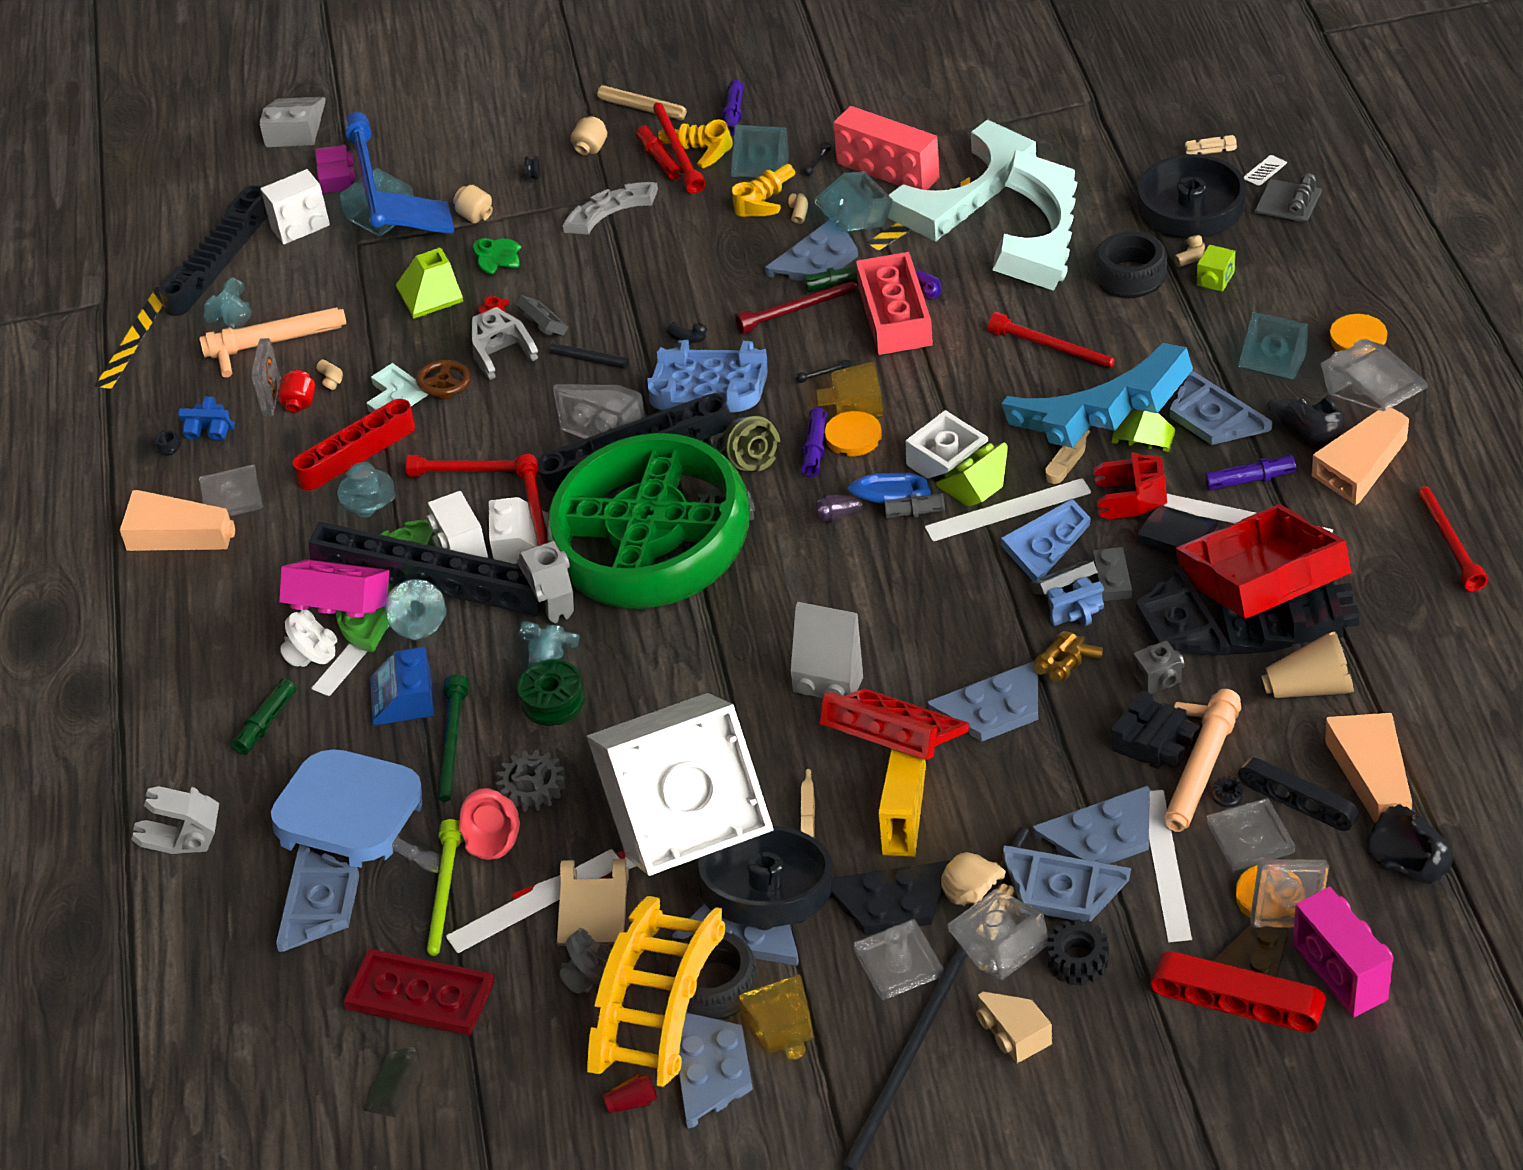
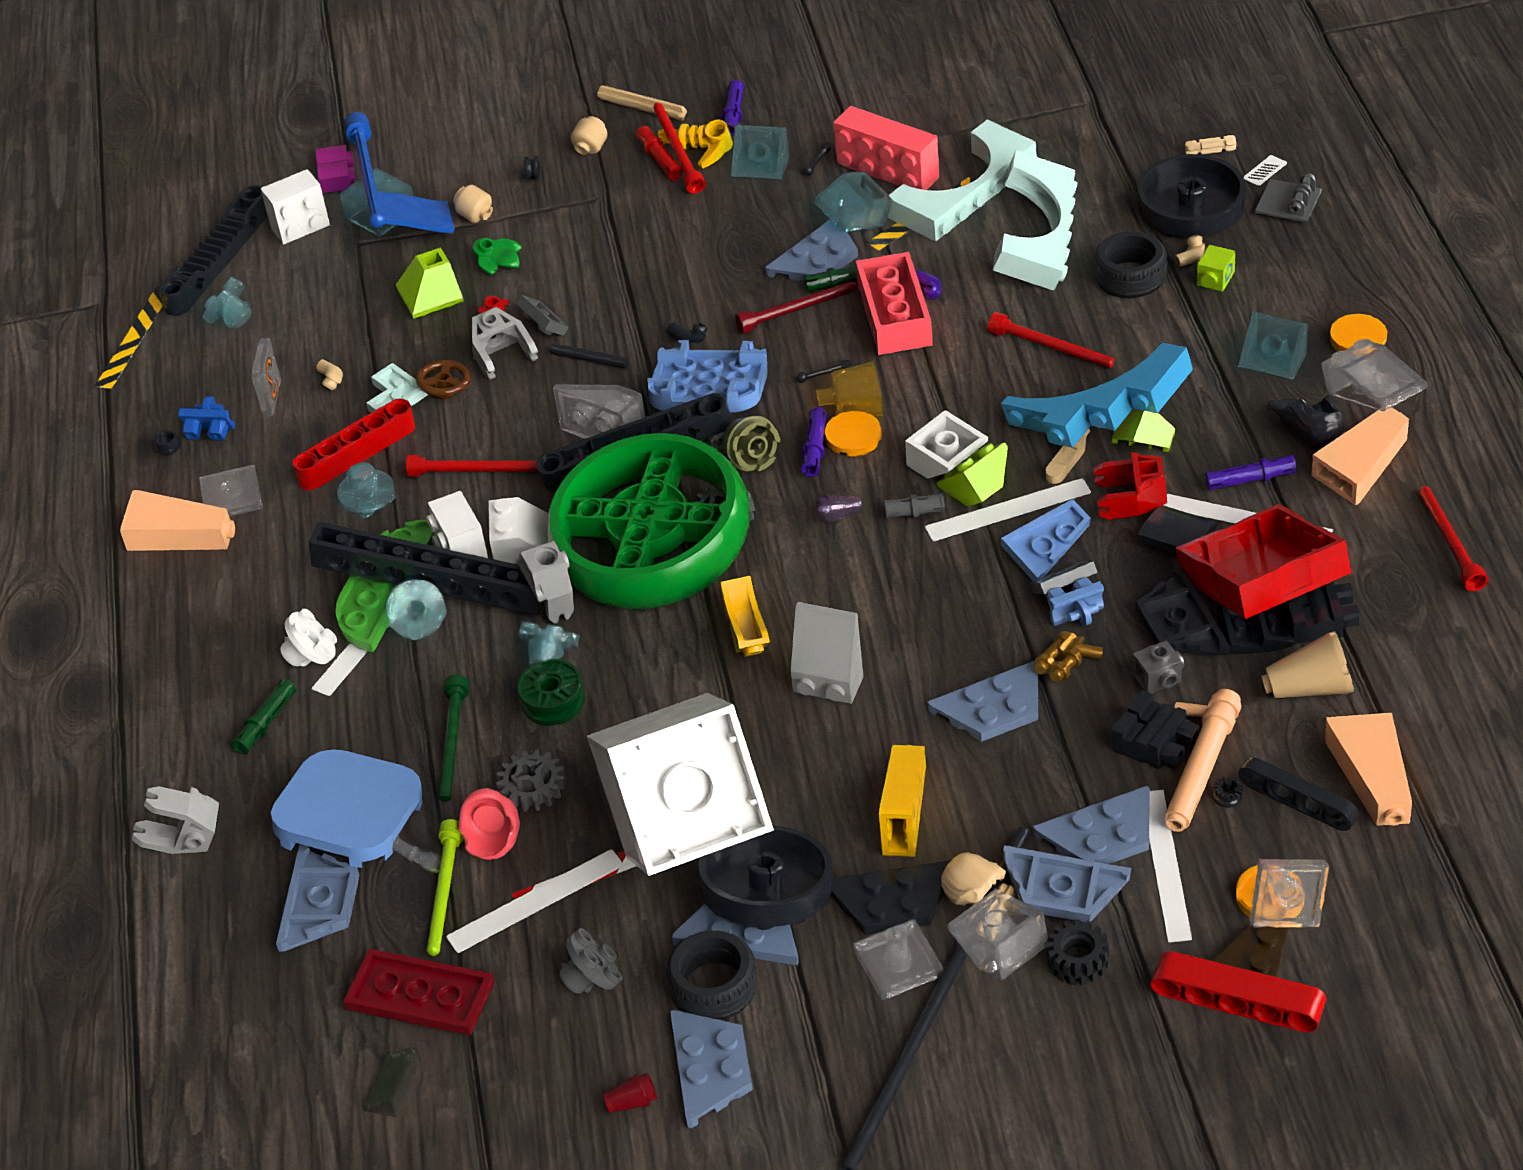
light nougat cylinder [200,307,347,377] -> none
light grey slope [259,97,326,147] -> none
red head [277,370,315,413] -> none
dark pink brick [279,559,389,617] -> none
blue slope [370,647,435,725] -> none
red piece [514,454,548,546] -> none
tan flag [557,859,629,946] -> none
light grey tile [563,182,658,235] -> none
yellow fence [587,896,725,1087] -> none
yellow piece [732,164,795,217] -> none
clear yellow torso [739,974,813,1059] -> none
tan arm [788,193,808,224] -> none
tan piece [801,769,815,838] -> none
red fence [820,688,970,760] -> none
blue piece [848,473,931,504] -> none
tan slope [976,992,1052,1063] -> none
dark grey plate [1093,547,1132,601] -> none
sand blue wing [1170,370,1272,445] -> none
clear tile [1207,798,1296,871] -> none
dark pink brick [1292,886,1393,1018] -> none
black piece [1367,804,1454,884] -> none
none -> yellow arch [719,576,770,657]

